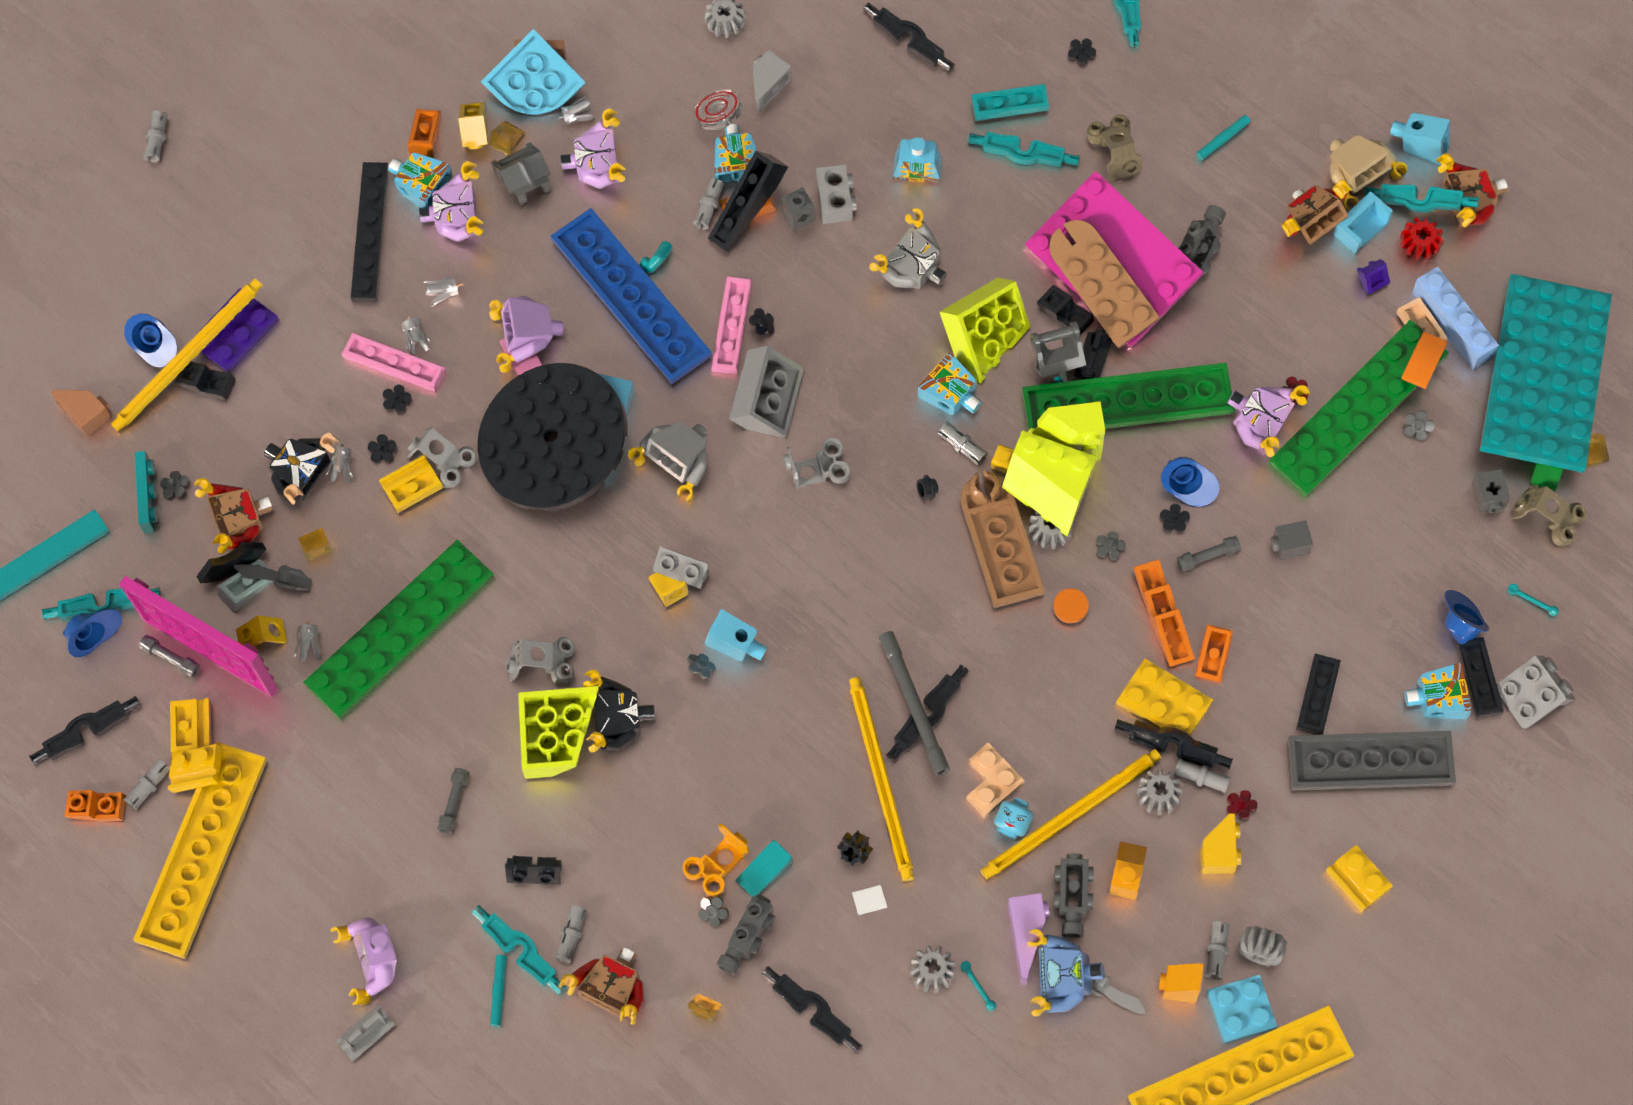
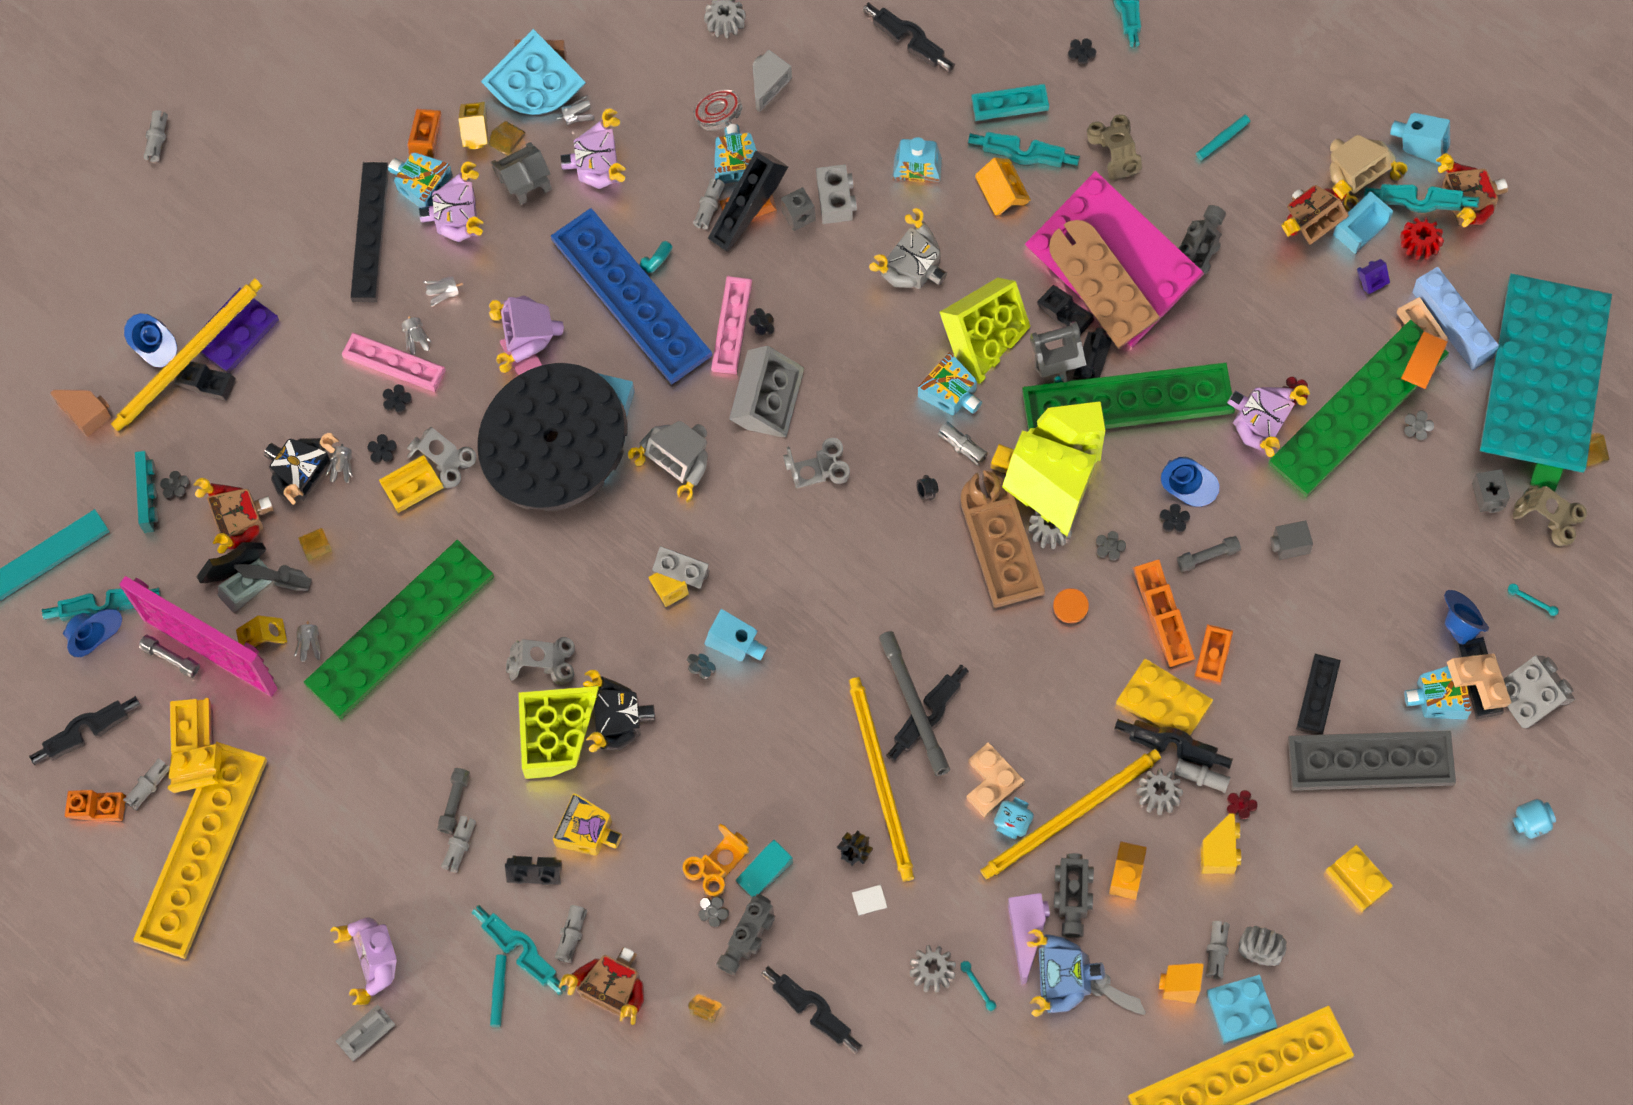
none -> light grey pin [441,816,477,873]
none -> torso [553,793,622,855]
none -> light orange panel [975,157,1031,215]
none -> light nougat plate [1447,653,1511,710]
none -> medium azure head [1513,799,1556,839]

